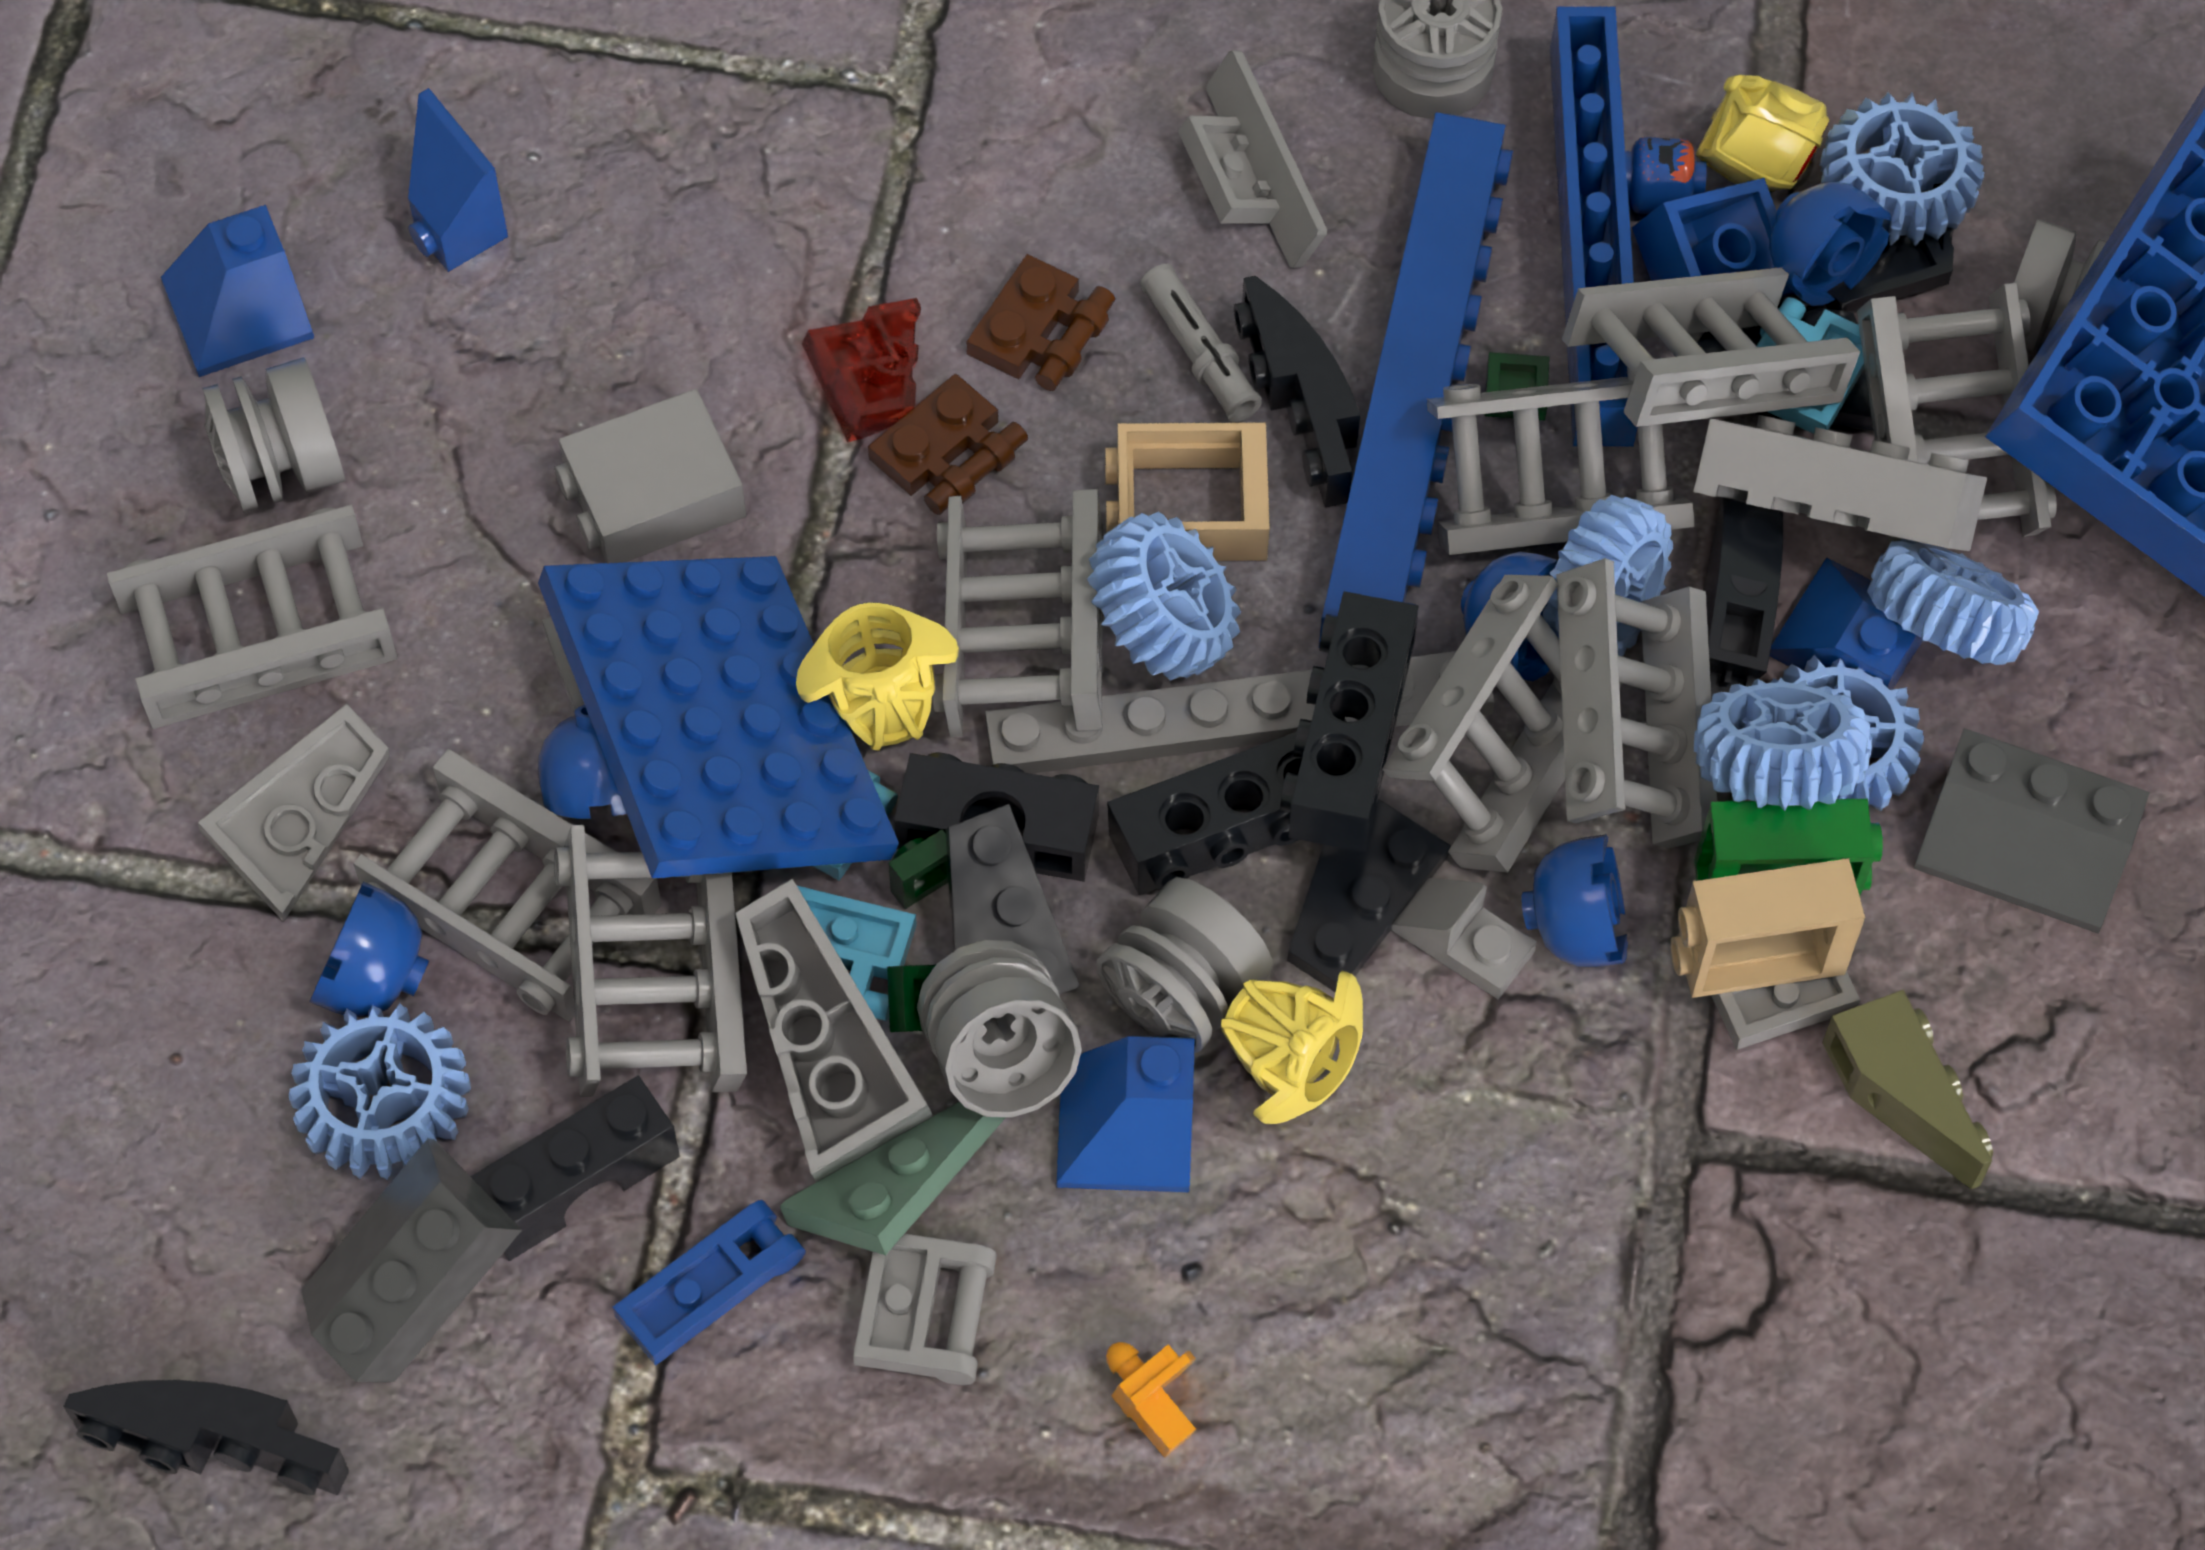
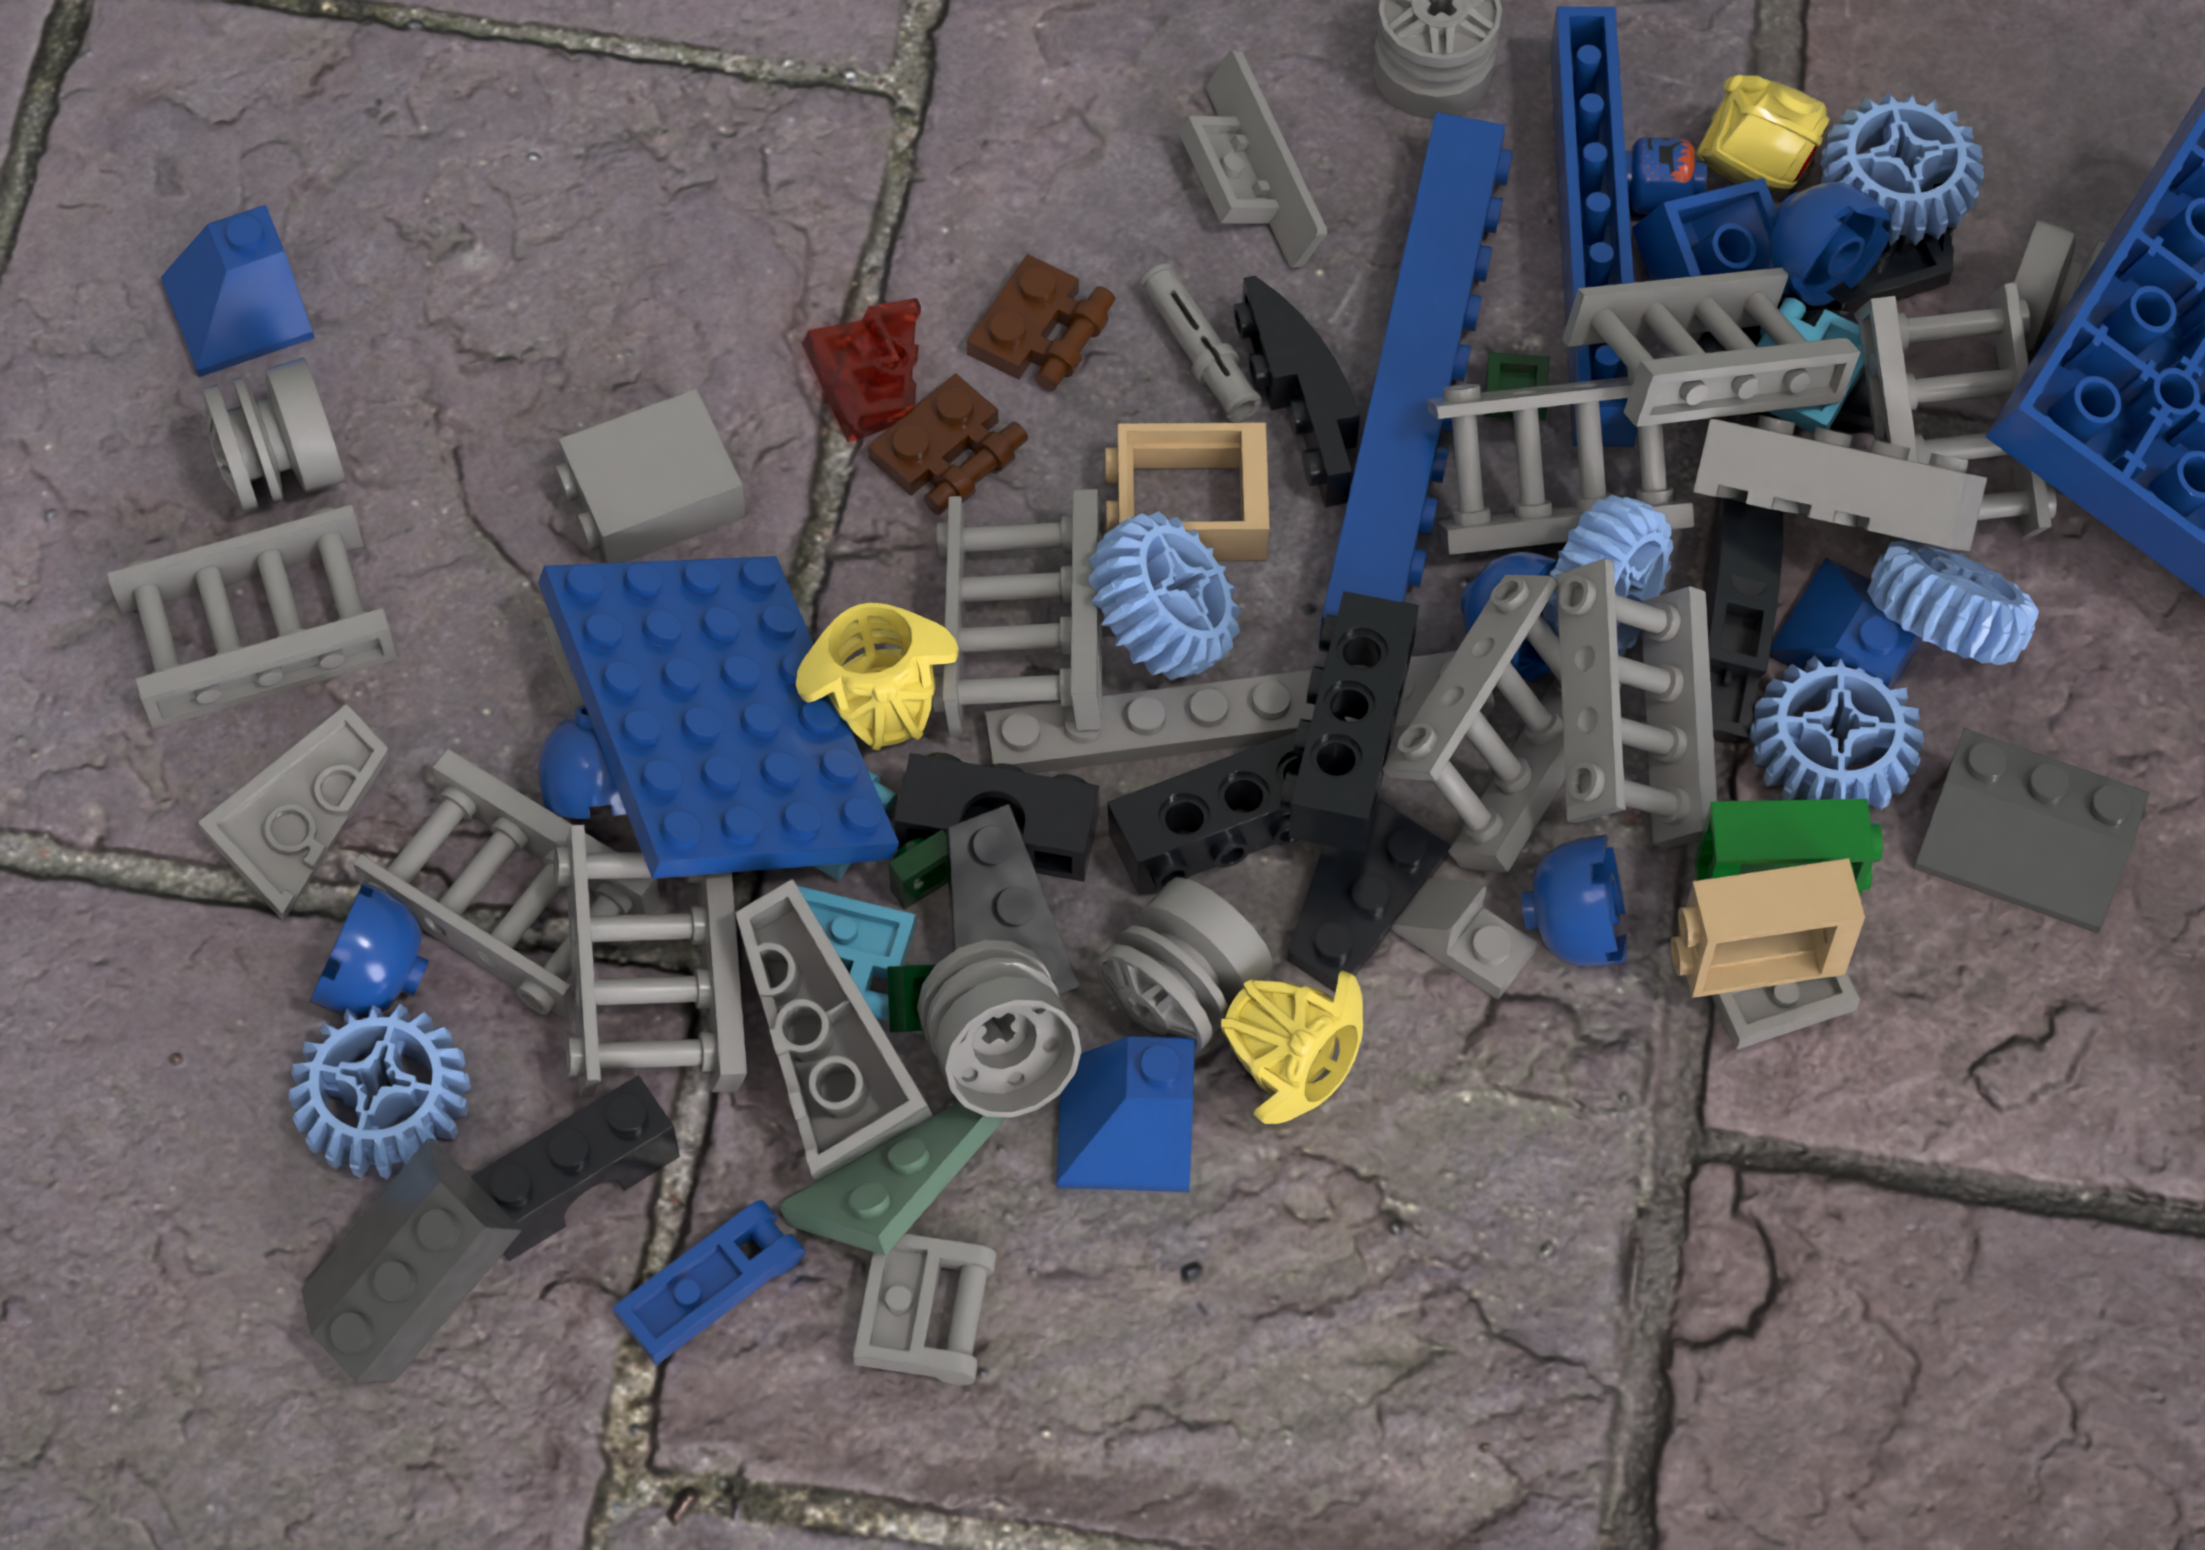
black slope [63,1380,349,1495] -> none
blue slope [408,88,508,272] -> none
light orange piece [1106,1342,1196,1458] -> none
light blue gear [1693,678,1872,811] -> none
olive slope [1822,990,1993,1189] -> none

